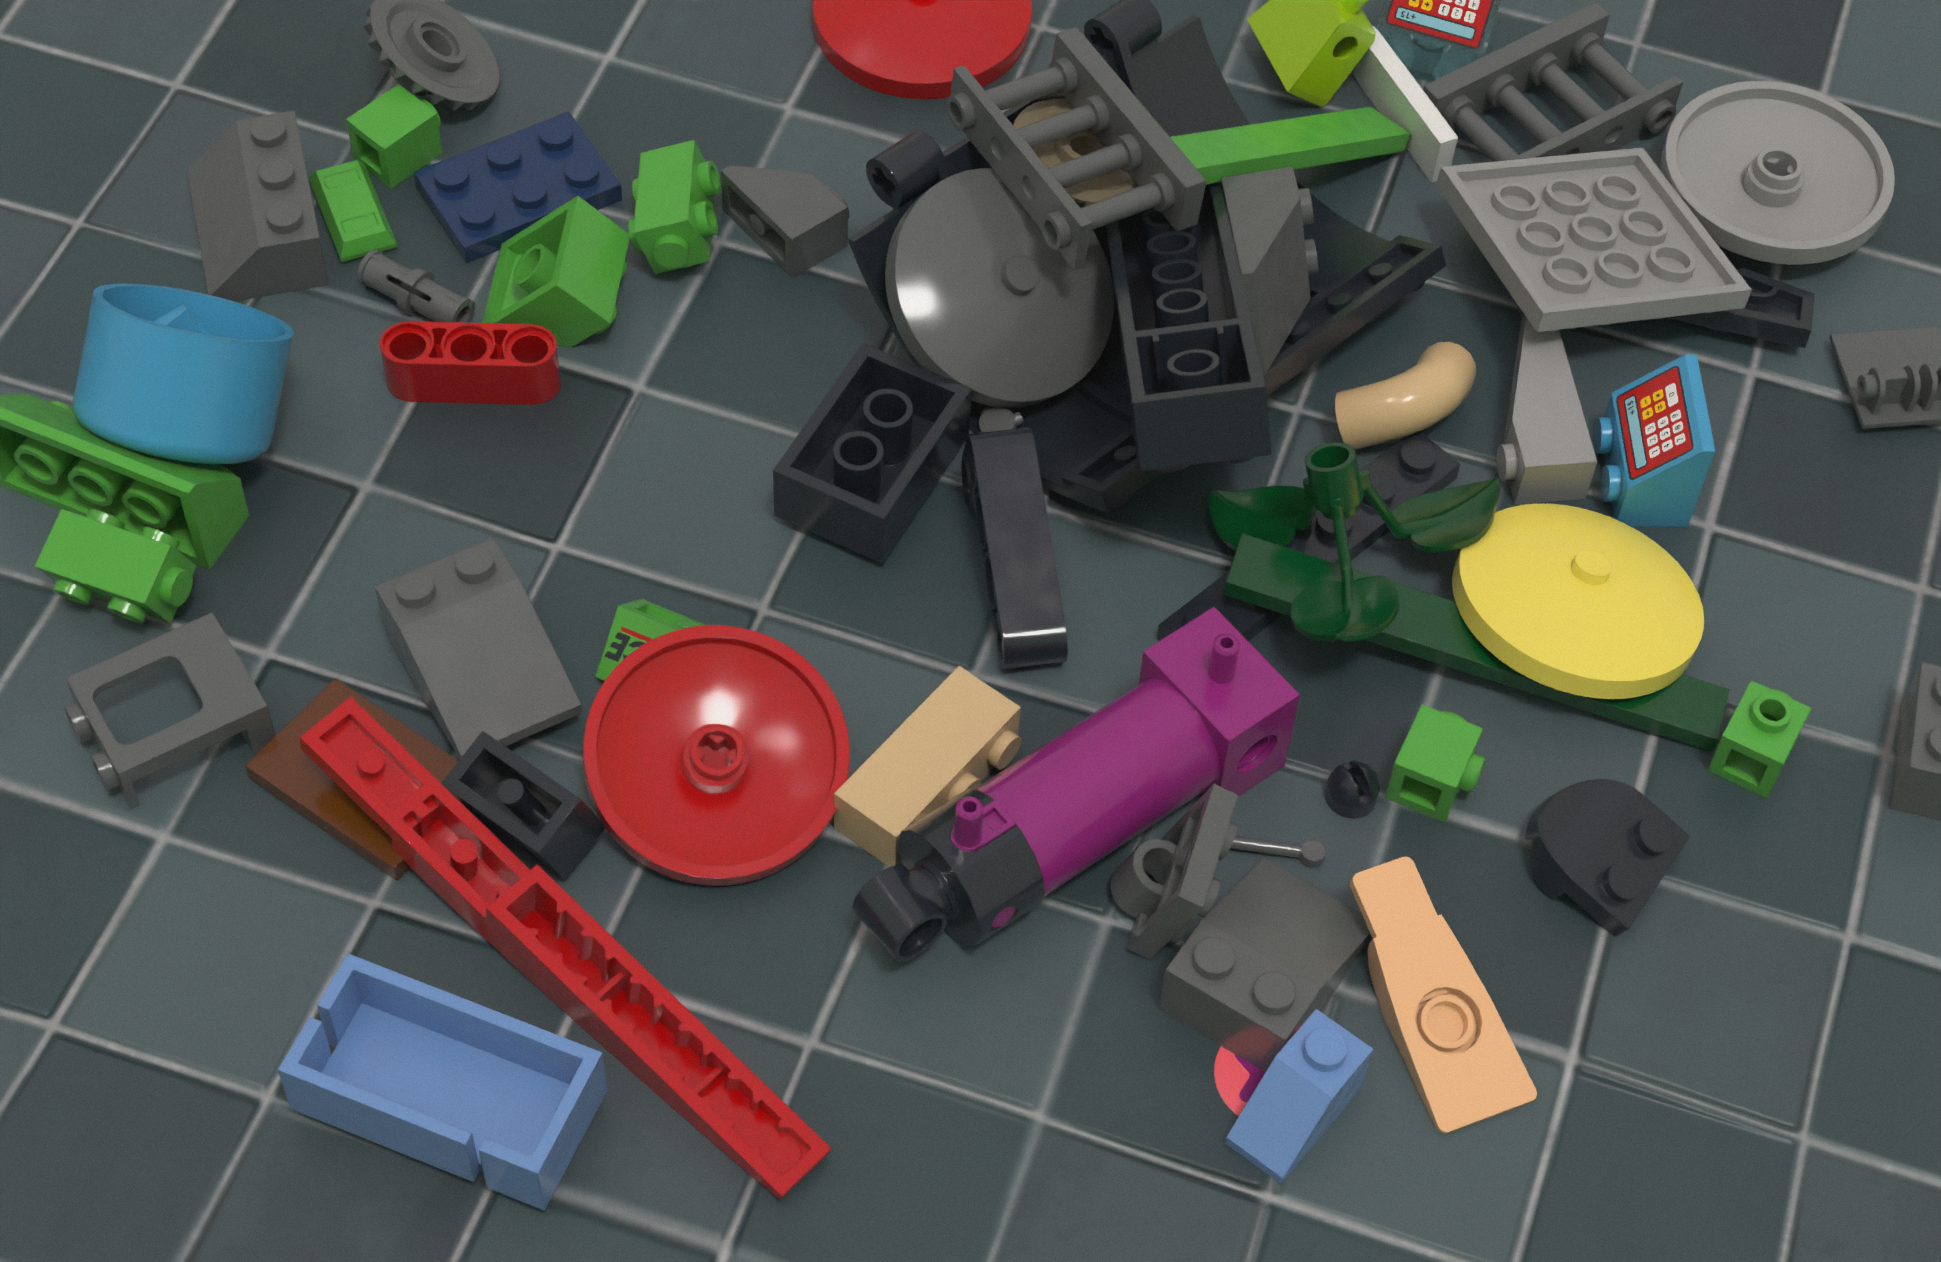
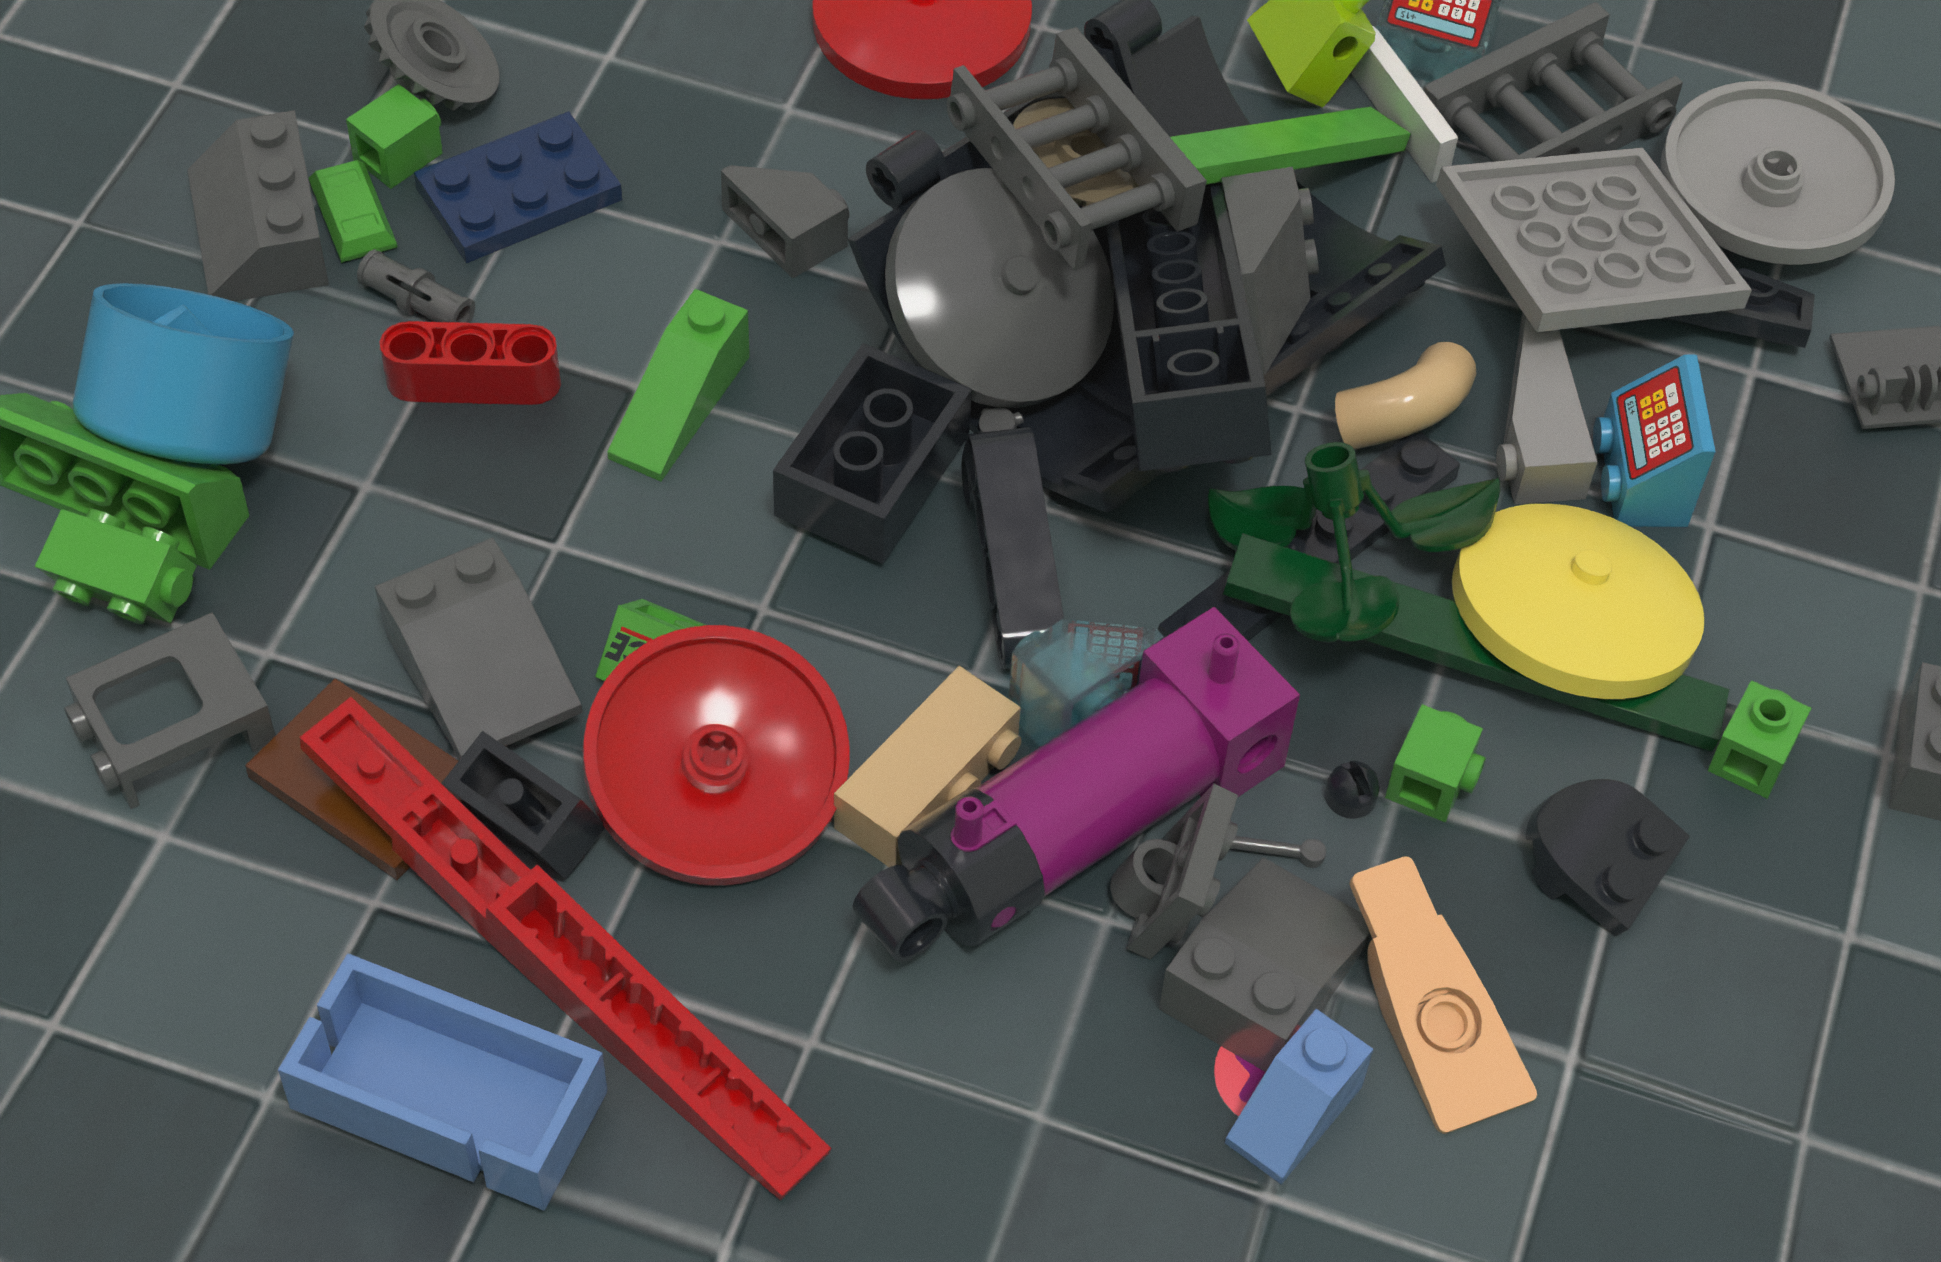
bright green slope [482,196,630,347] -> none
bright green brick [628,140,721,274] -> none
none -> bright green slope [607,289,750,482]
none -> clear light blue slope [1008,619,1164,752]

